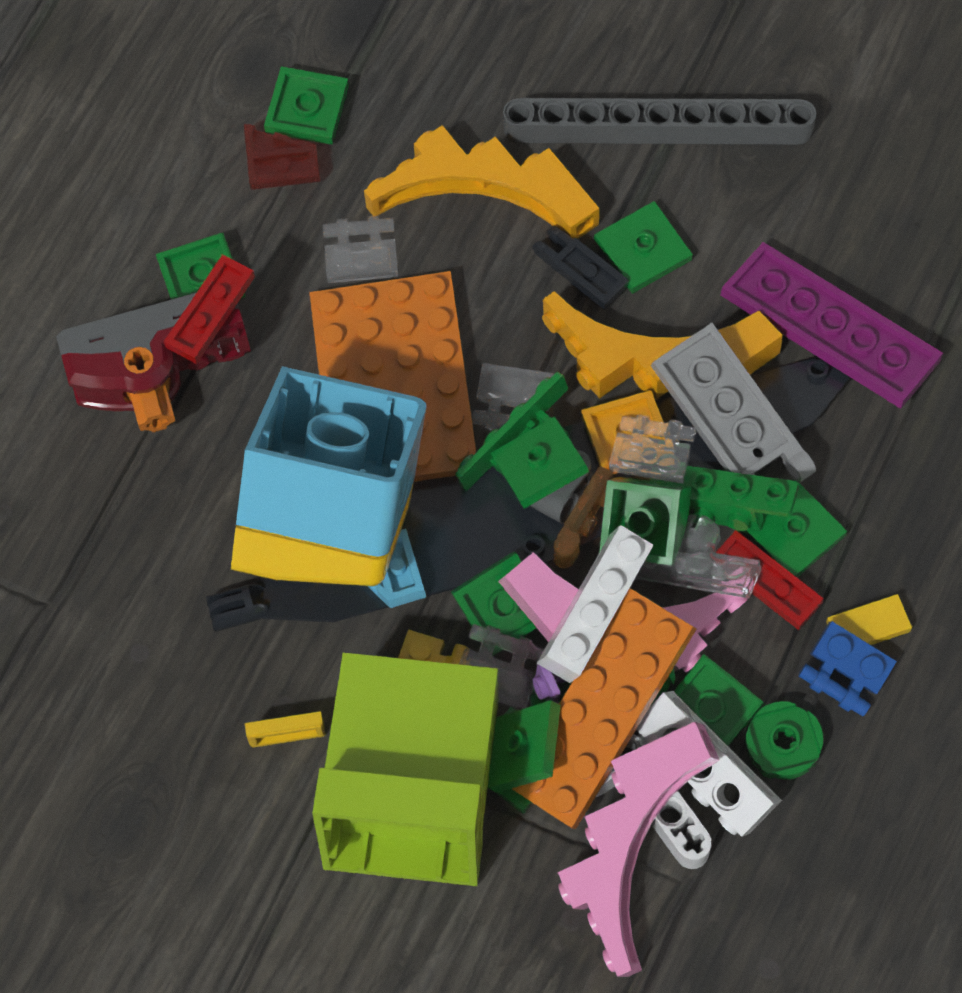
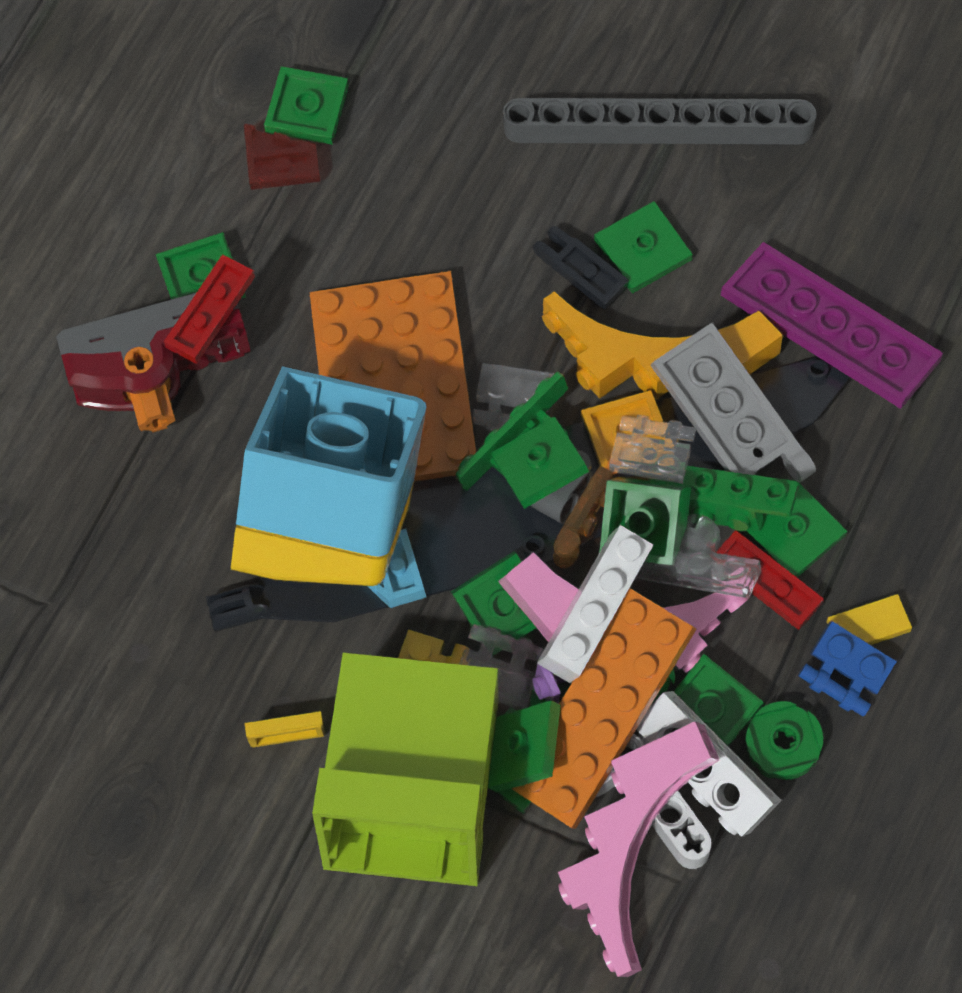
clear plate [323,215,398,283] -> none
light orange arch [364,125,599,239] -> none

